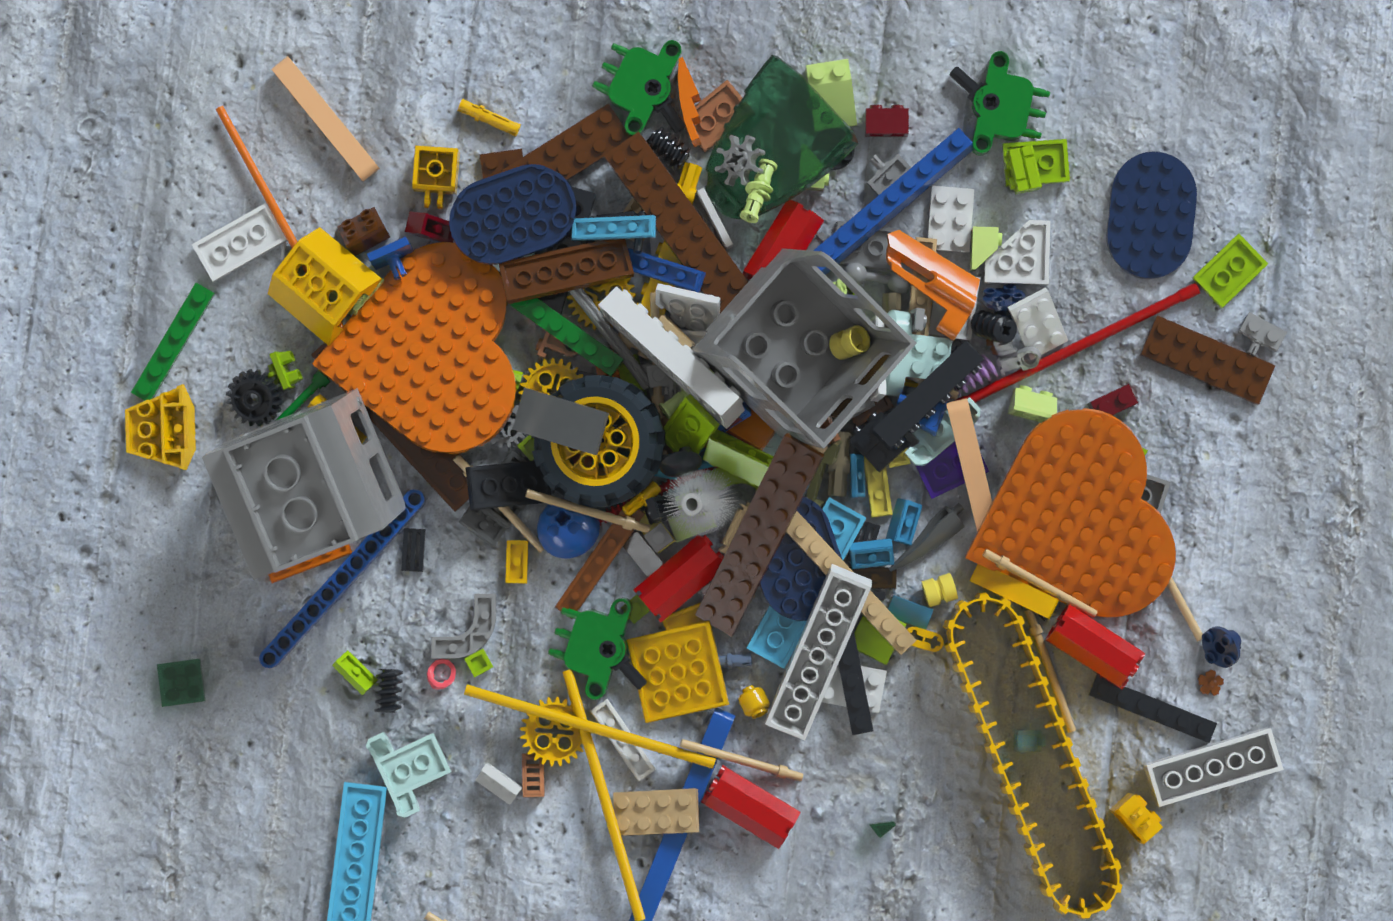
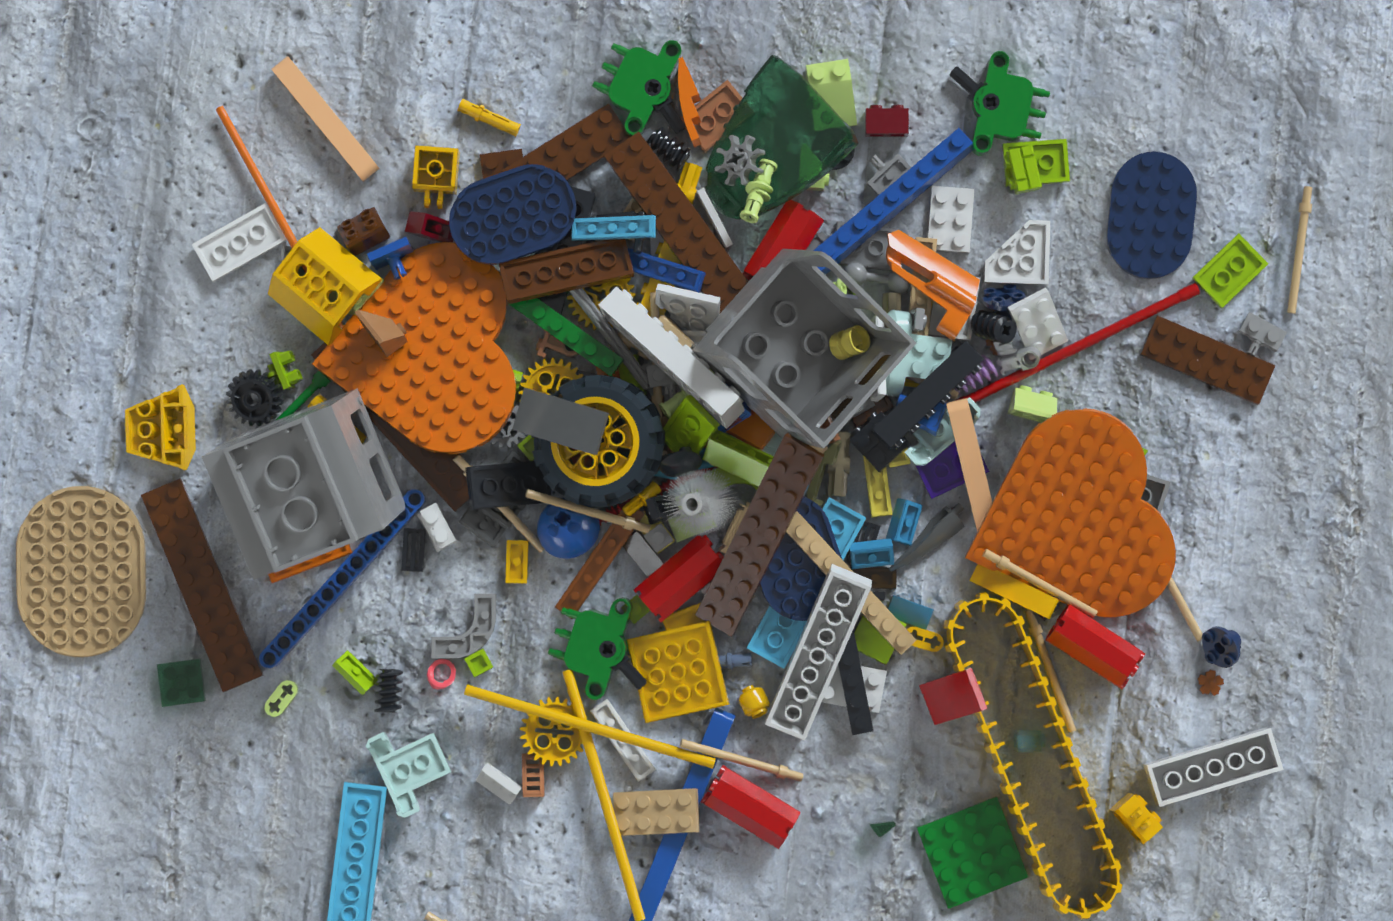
green plate [131,283,215,401] -> none
dark azure slope [850,454,865,498] -> none
light yellow wheel [921,573,958,608] -> none
yellowish green slope [970,226,1002,272] -> none
dark red brick [1087,384,1138,416] -> none
black plate [1088,675,1217,743] -> none
none -> tan tile [16,486,146,657]
none -> reddish brown plate [141,478,264,692]
none -> yellowish green beam [265,680,298,717]
none -> medium nougat slope [355,310,408,357]
none -> white window [417,503,458,552]
none -> green plate [916,796,1029,909]
none -> red tile [919,668,987,725]
none -> tan bar [1287,186,1312,314]

